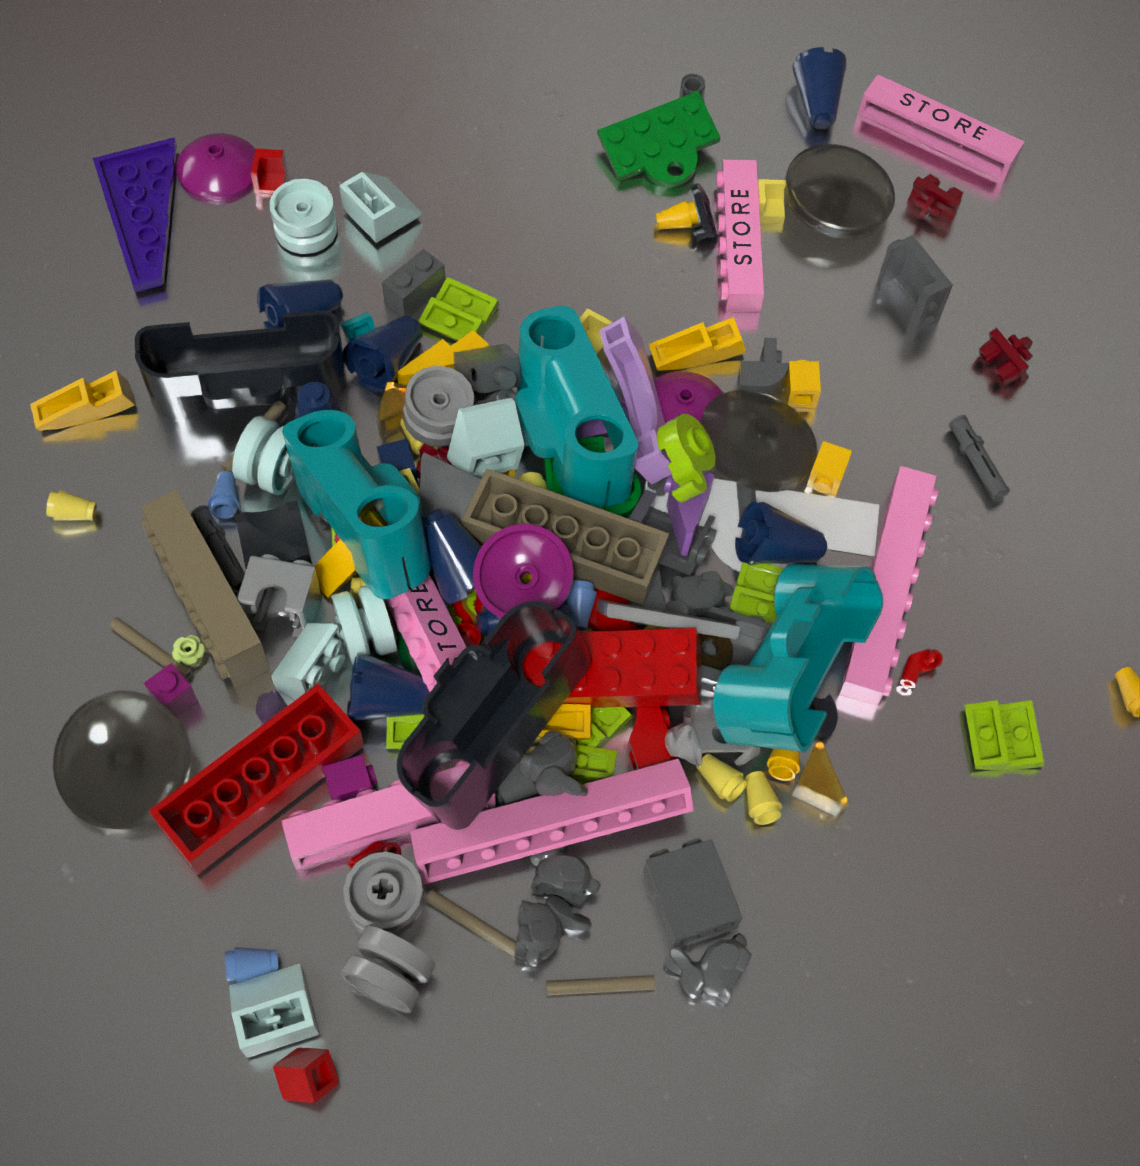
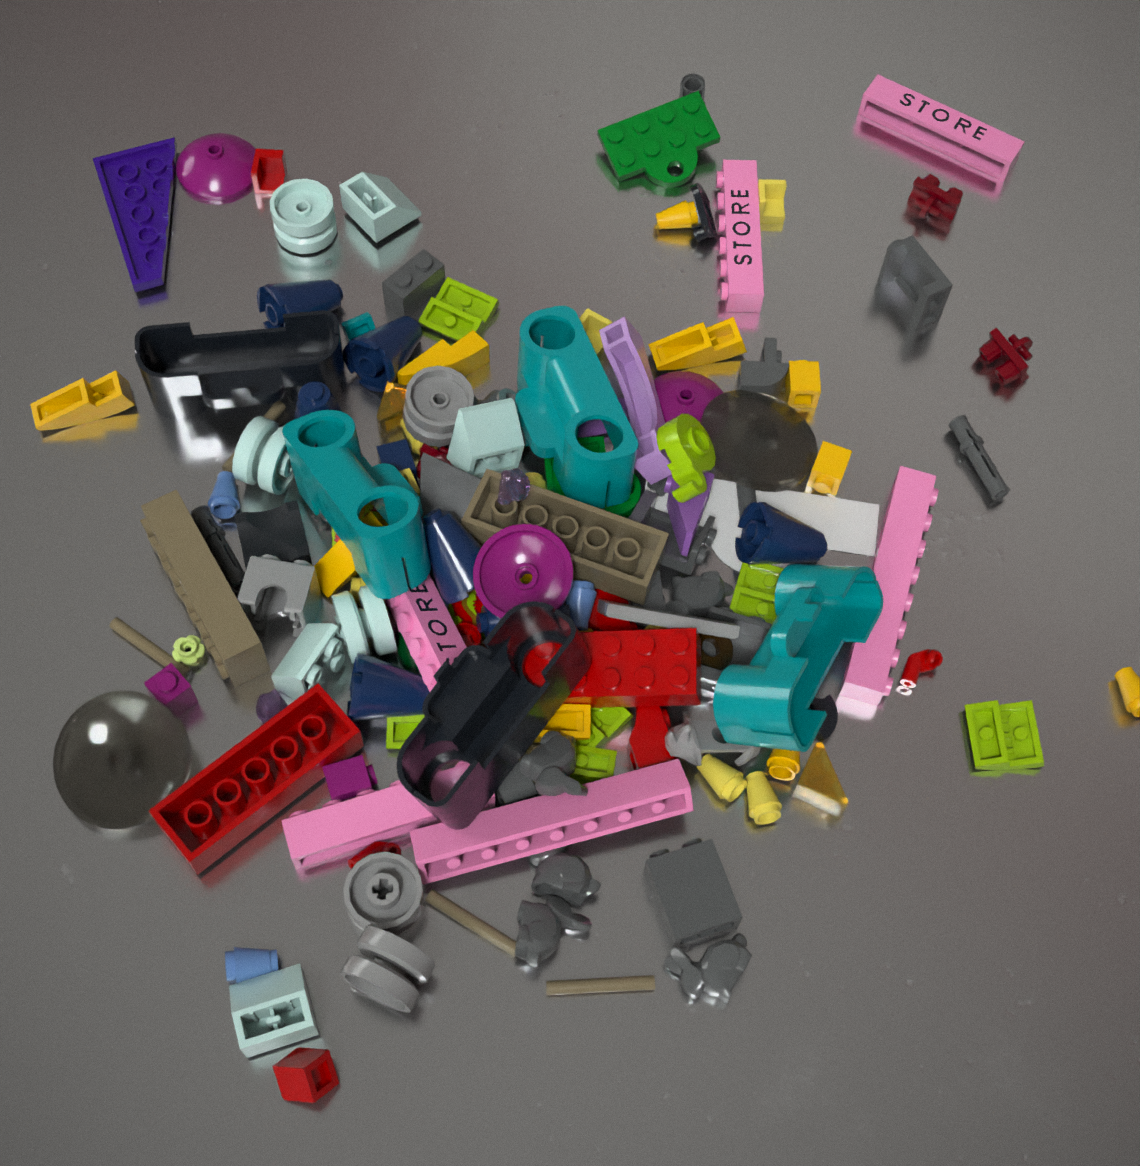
light yellow cone [46,490,97,521] -> none
dark grey torso [454,344,521,393] -> none
clear smoke dish [784,144,895,239] -> none
dark blue cone [792,47,847,129] -> none
none -> clear purple plate [497,468,530,505]

